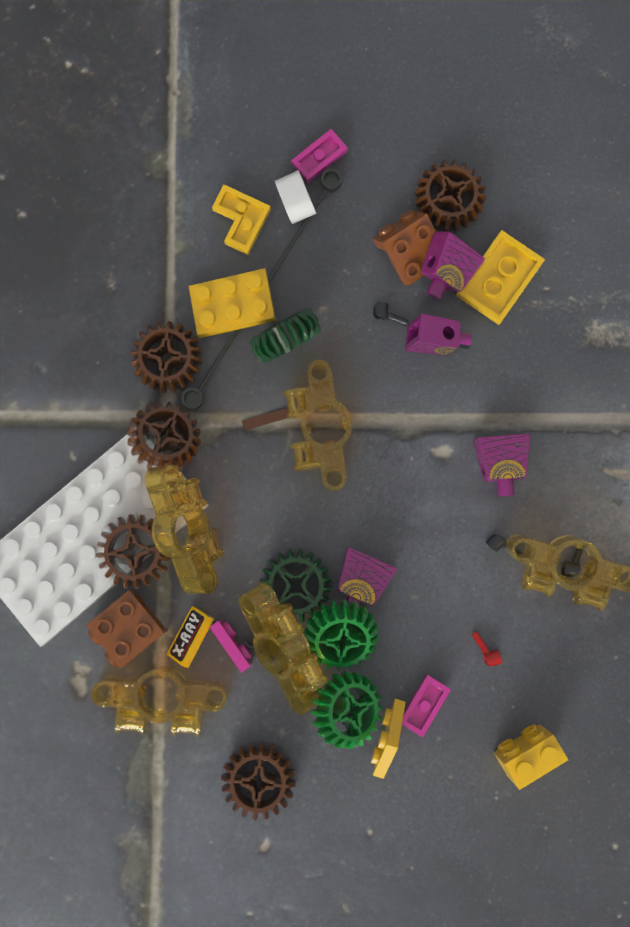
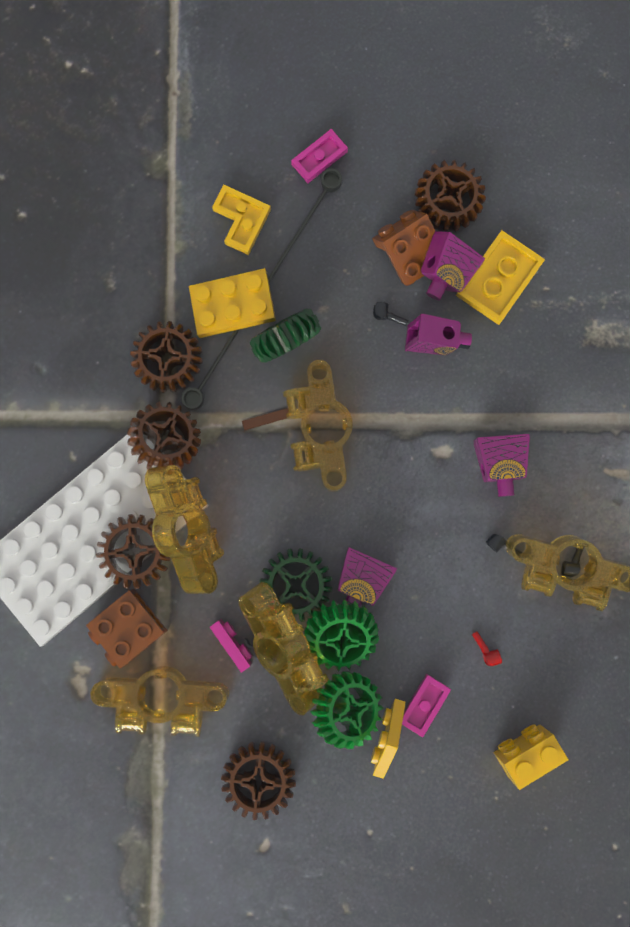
tile [167,606,214,668] -> none
white beam [275,170,316,224] -> none

